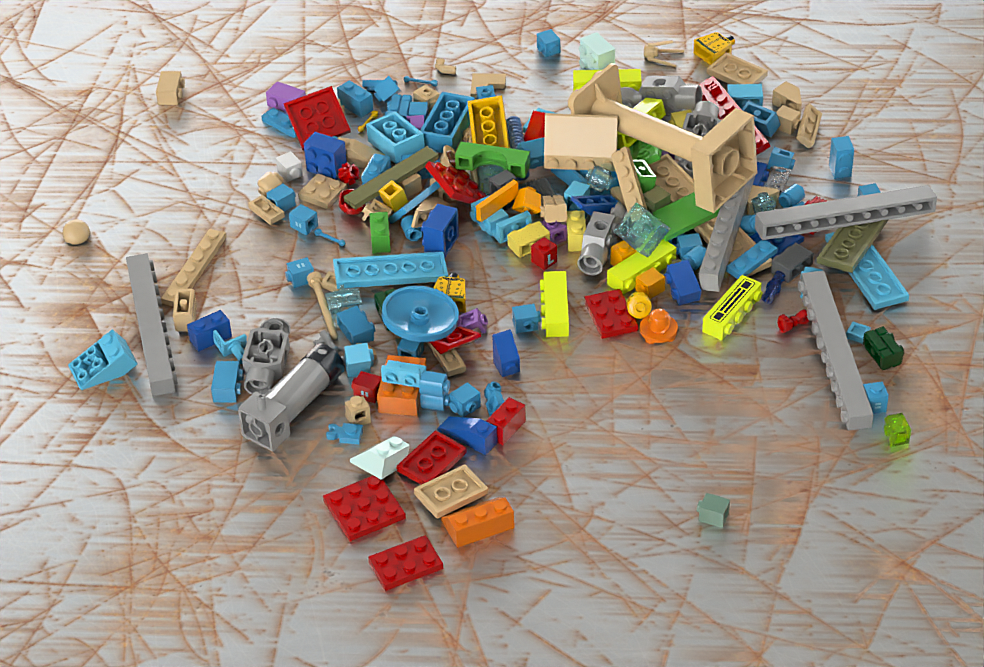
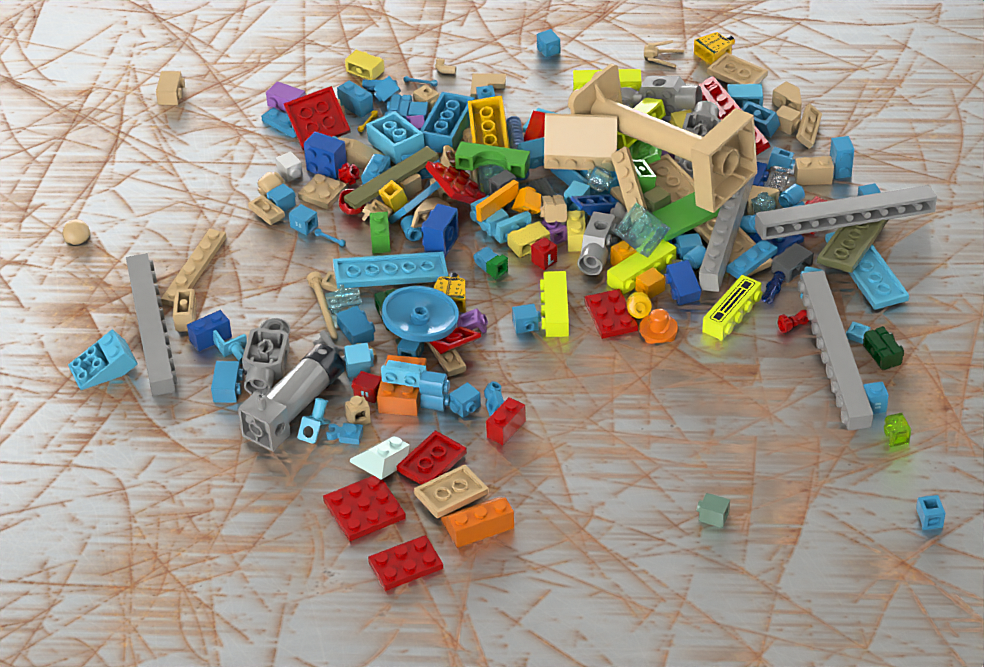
dark azure brick [285,257,314,288] -> none
blue slope [437,416,497,456] -> none
blue slope [492,329,520,377] -> none
light aqua brick [579,32,615,70] -> none
none -> medium azure bracket [298,398,331,444]
none -> light yellow brick [345,49,385,80]
none -> leg [473,247,508,279]
none -> tan brick [794,156,834,186]
none -> dark azure brick [916,495,946,530]

